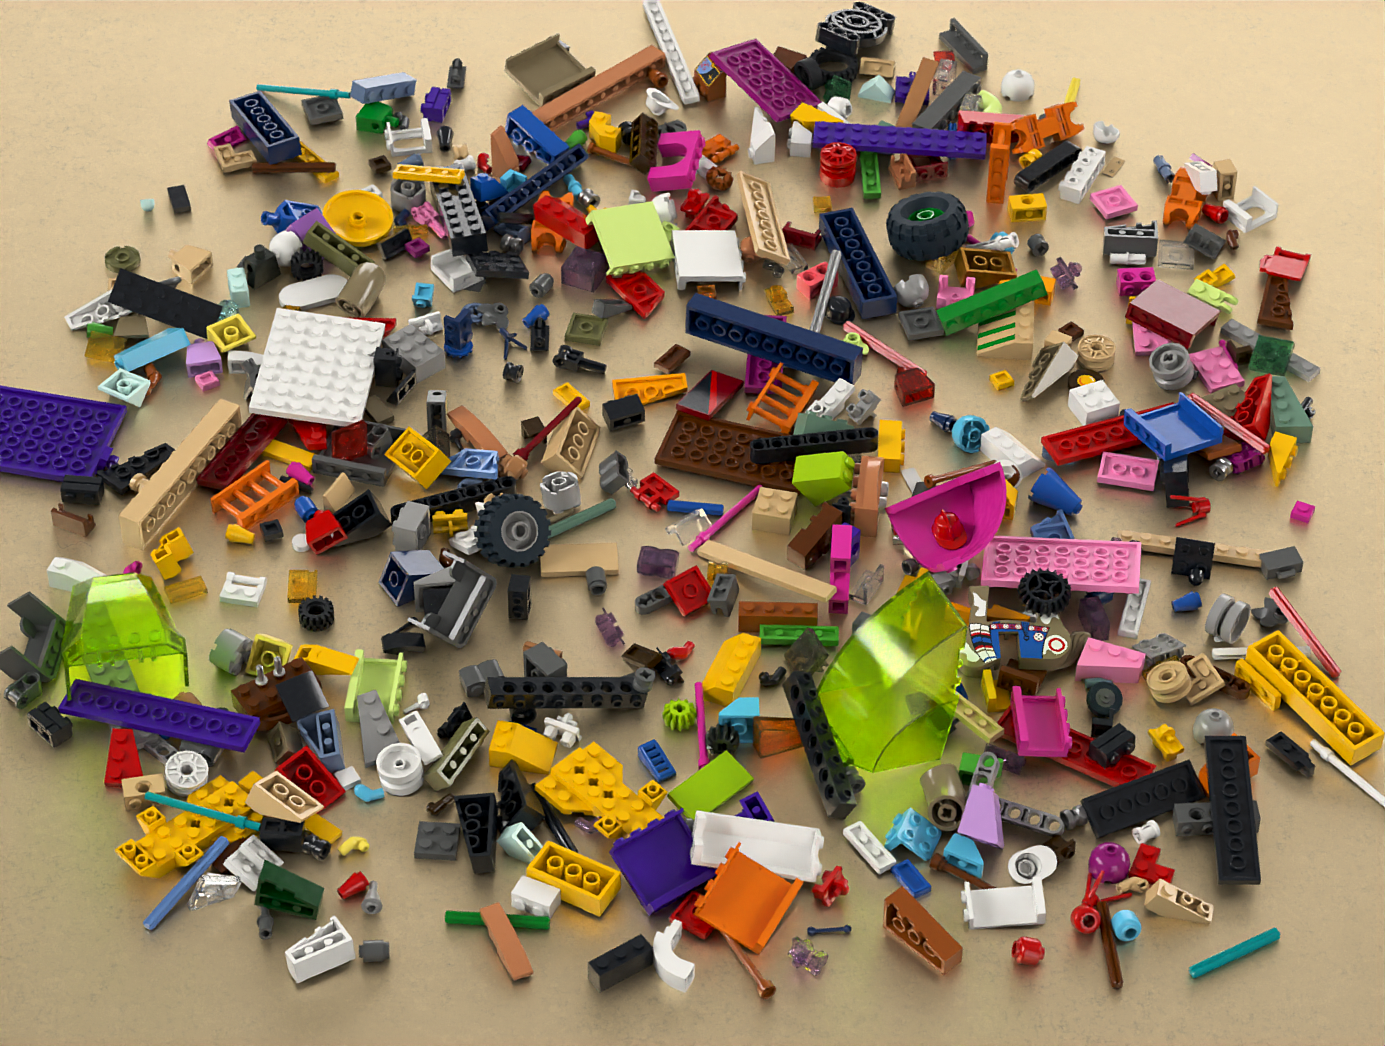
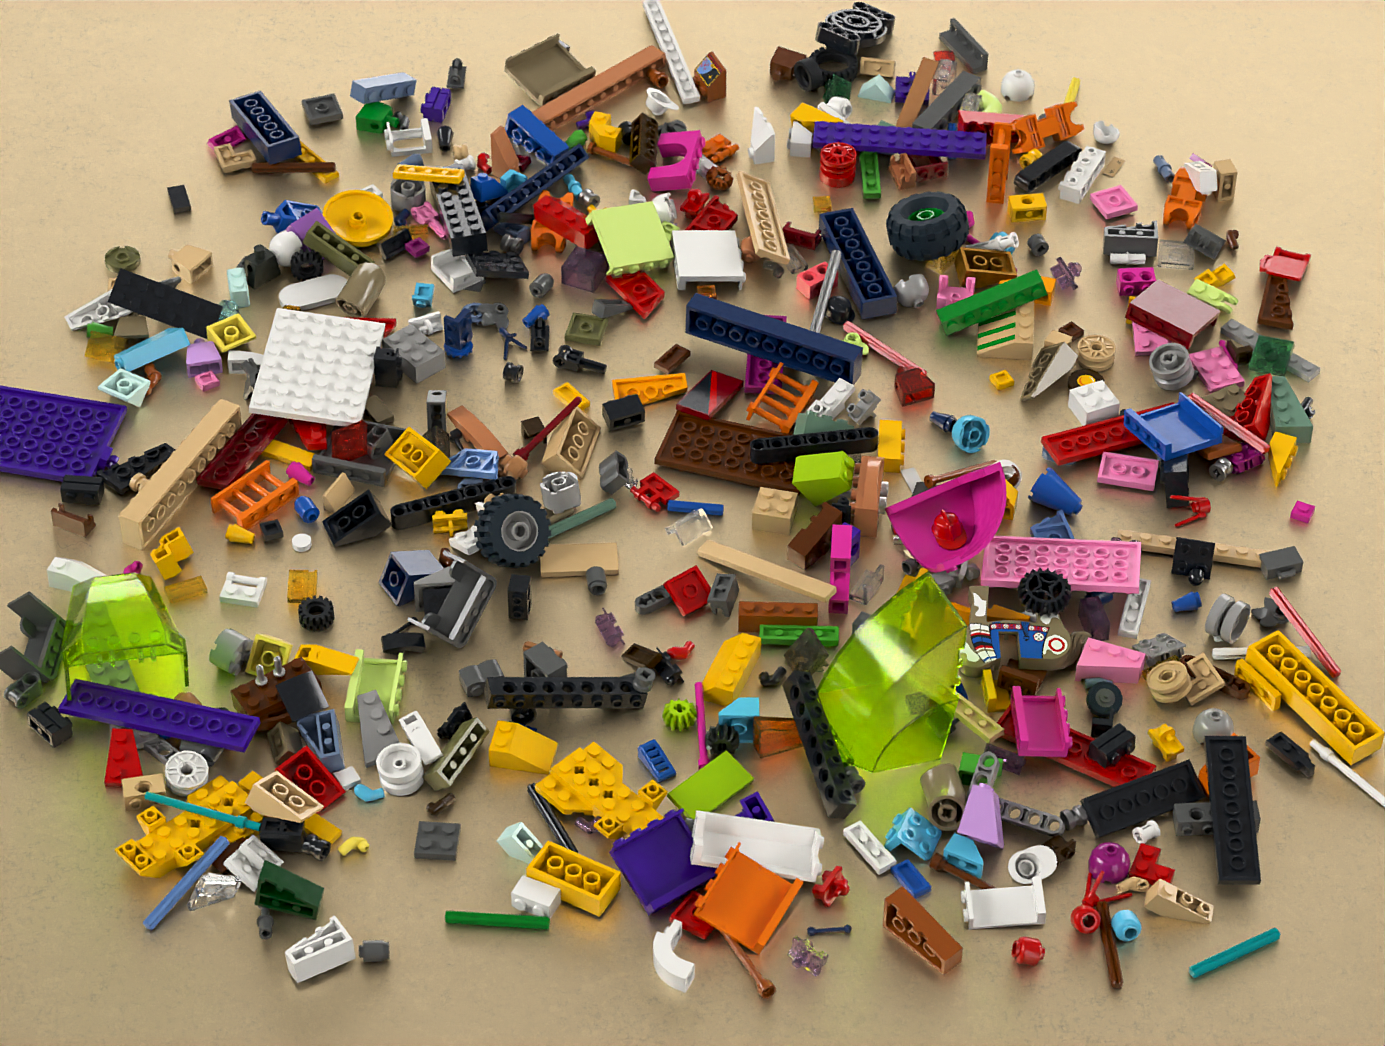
light aqua hinge [140,199,155,211] -> none
teal bar [256,84,351,99] -> none
black animal [279,475,314,493] -> none
red torso [306,510,348,555] -> none
red cone [337,871,369,900] -> none
light grey cone [361,881,383,914] -> none
dark brown plate [368,155,392,175] -> none
black slope [386,369,417,406] -> none
light grey brick [392,501,431,551] -> none
white hand [403,693,430,714] -> none
black wedge [454,793,498,874] -> none
nougat slope [479,902,534,981] -> none
black wedge [497,759,546,834] -> none
white hips [543,713,582,748] -> none
black brick [587,934,653,992] -> none
clear purple brick [637,546,679,579] -> none
dark pink bar [688,485,763,552] -> none
clear yellow wheel [707,561,728,581] -> none
magenta plate [710,38,822,123] -> none
clear yellow slope [764,285,794,316] -> none
dark grey plate [898,306,944,341] -> none
white slope [980,427,1045,479] -> none
red cone [1202,204,1229,224] -> none
white panel [1223,186,1279,233] -> none

